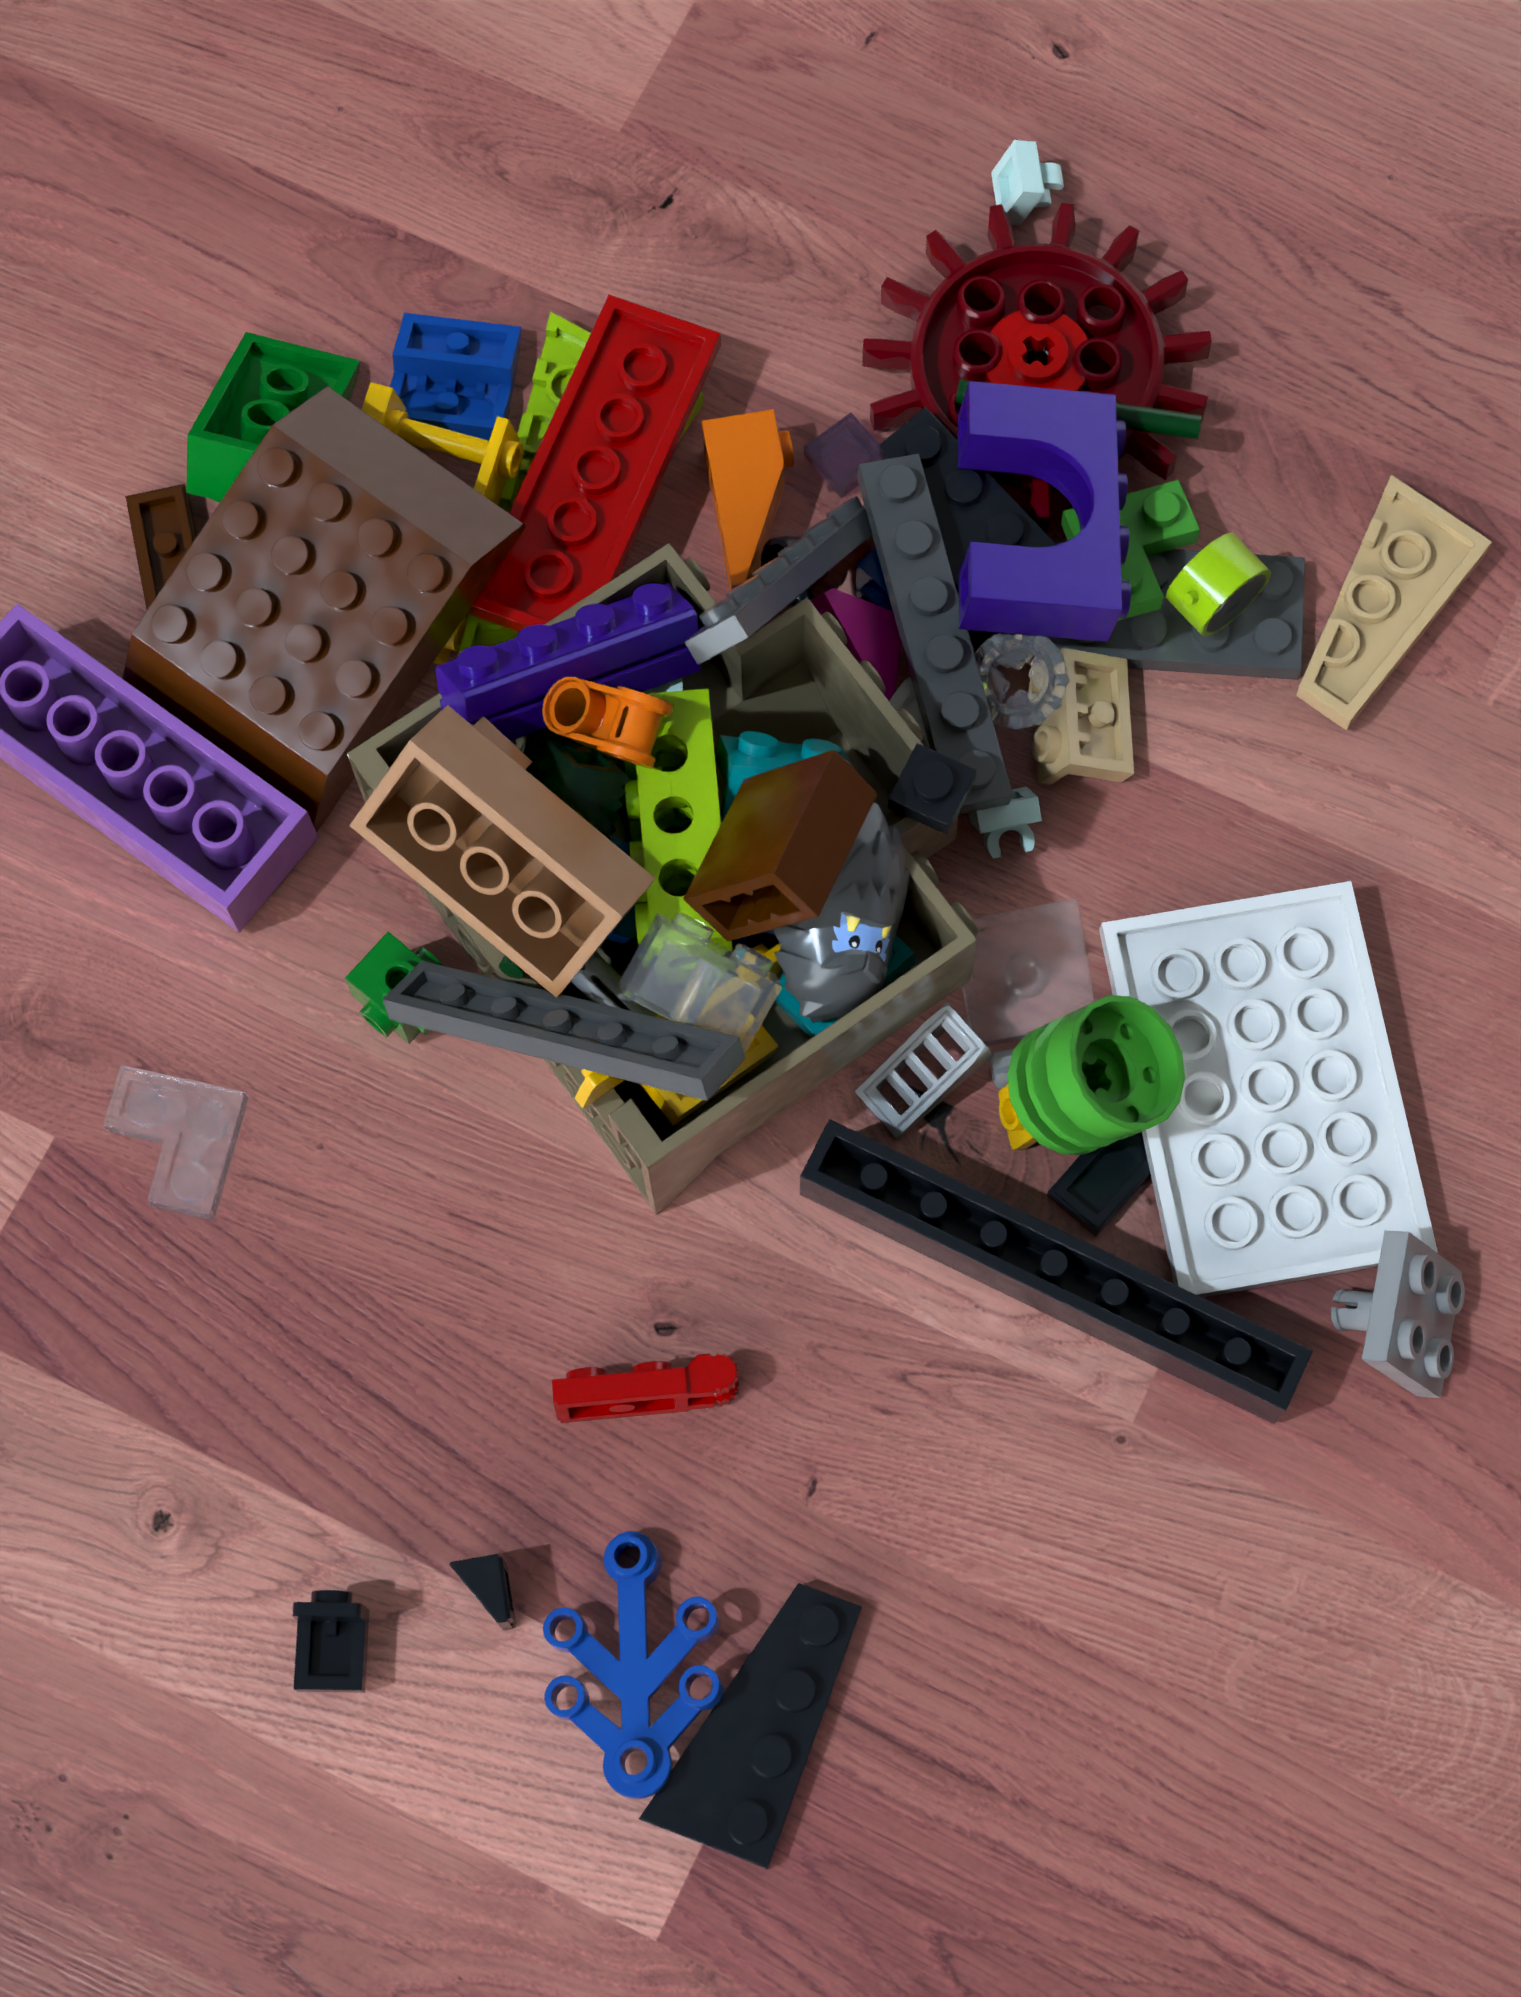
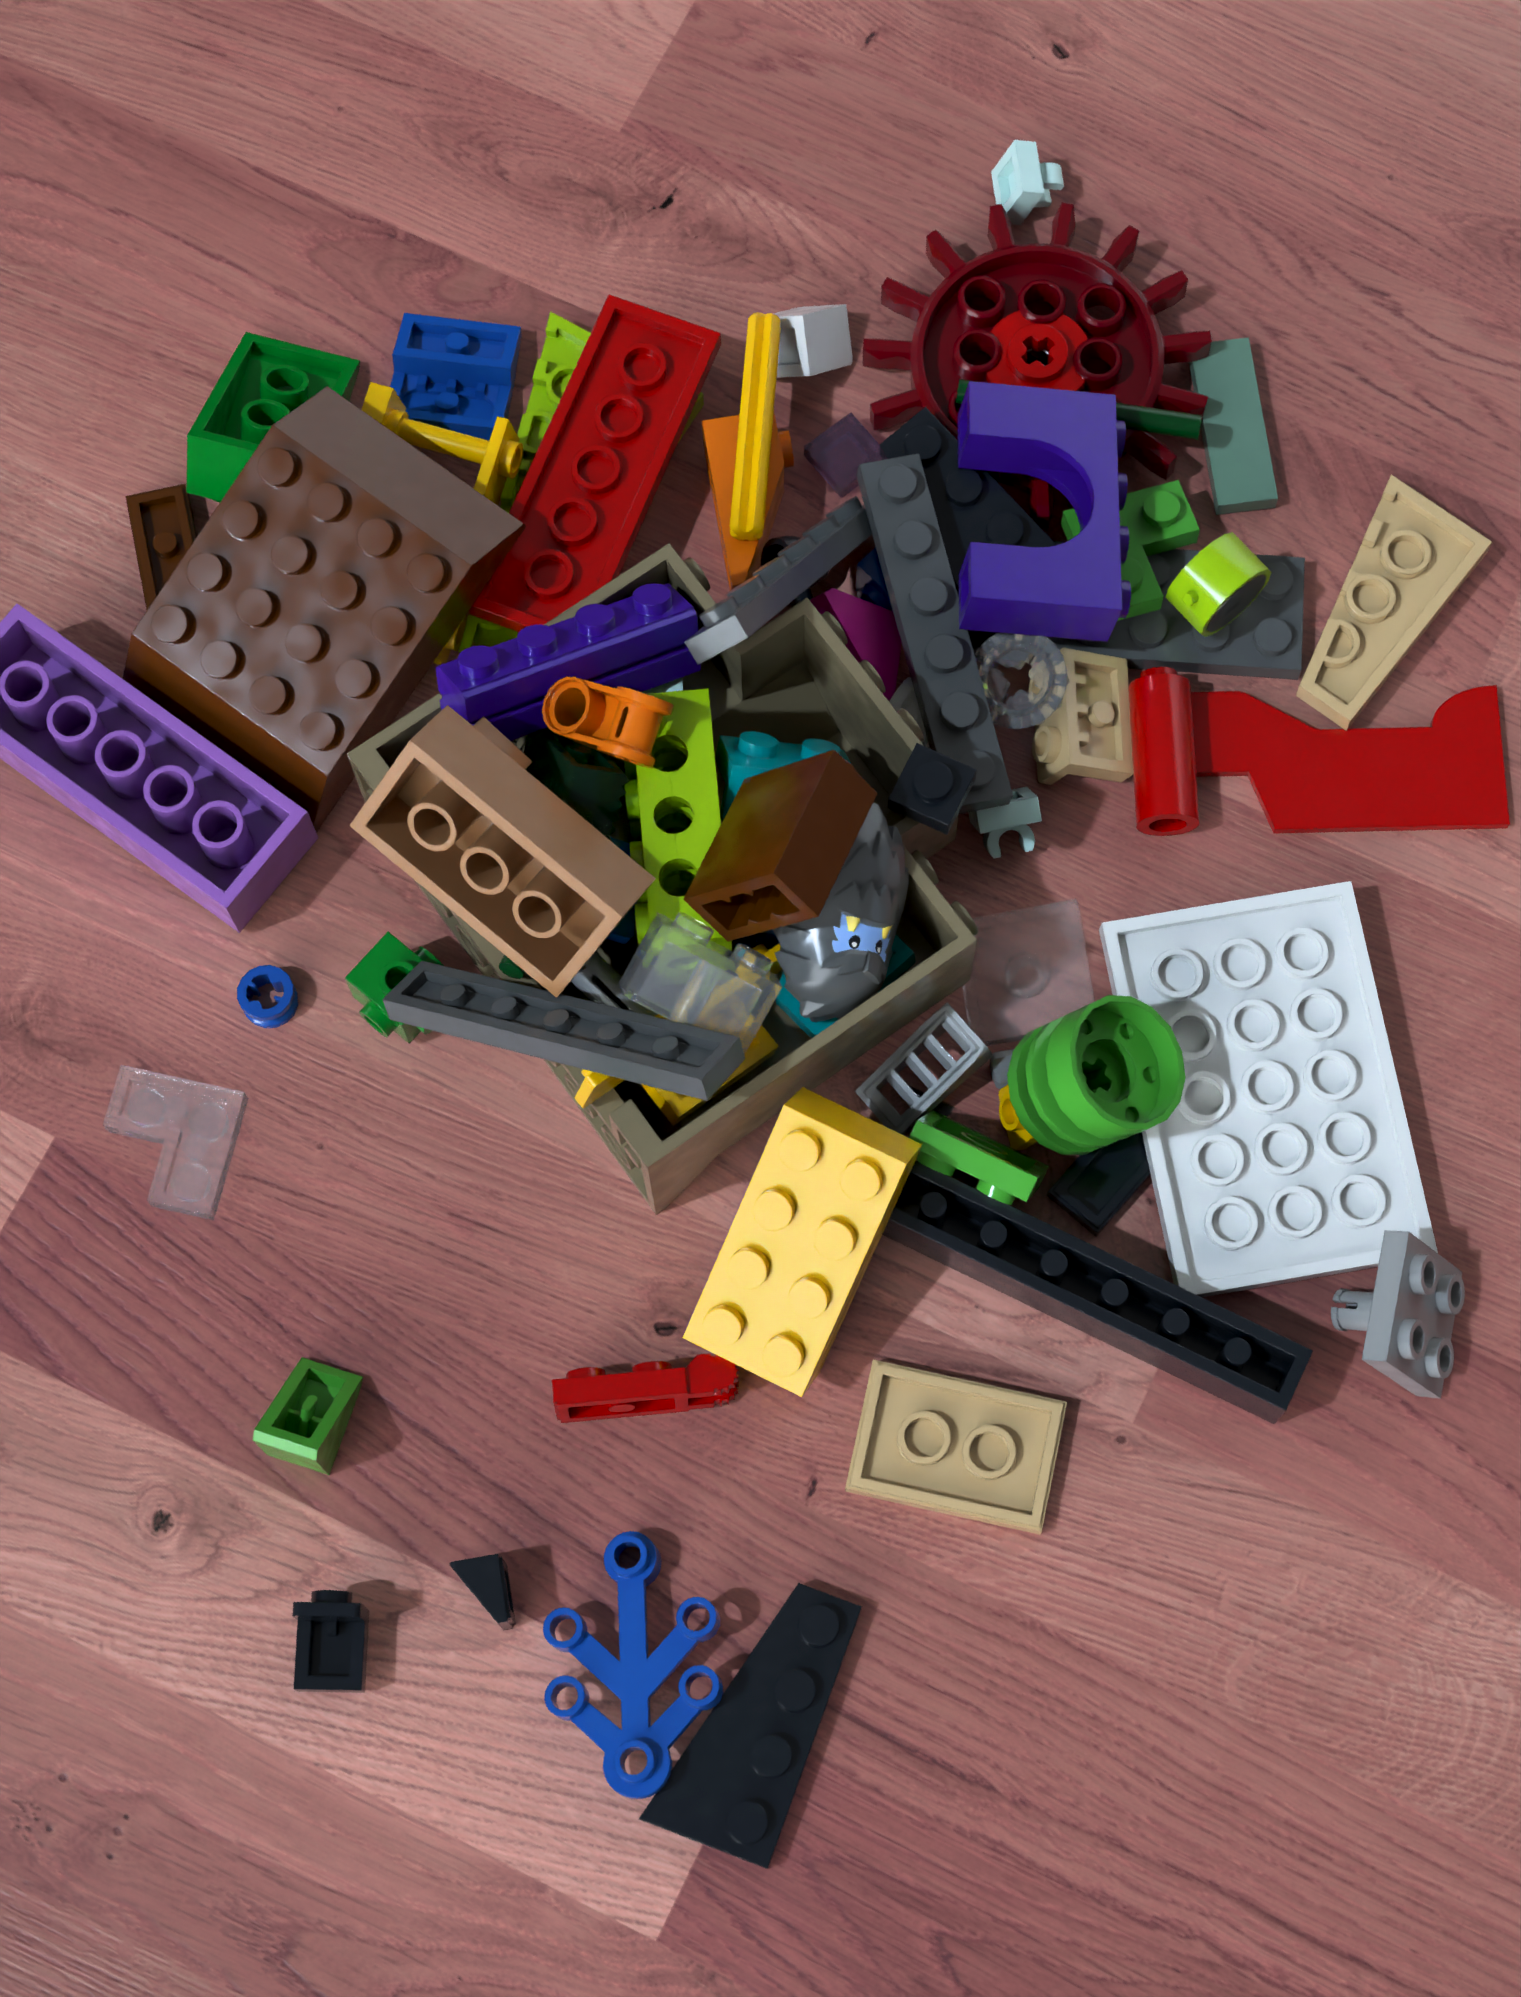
none -> blue bush [237,965,298,1028]
none -> bright green slope [252,1357,363,1475]
none -> yellow brick [683,1087,923,1397]
none -> yellow axle [730,312,781,541]
none -> white panel [773,304,853,378]
none -> tan tile [845,1360,1067,1535]
none -> bright green plate [909,1111,1049,1205]
none -> red door [1128,667,1510,836]
none -> sand green tile [1189,337,1278,515]

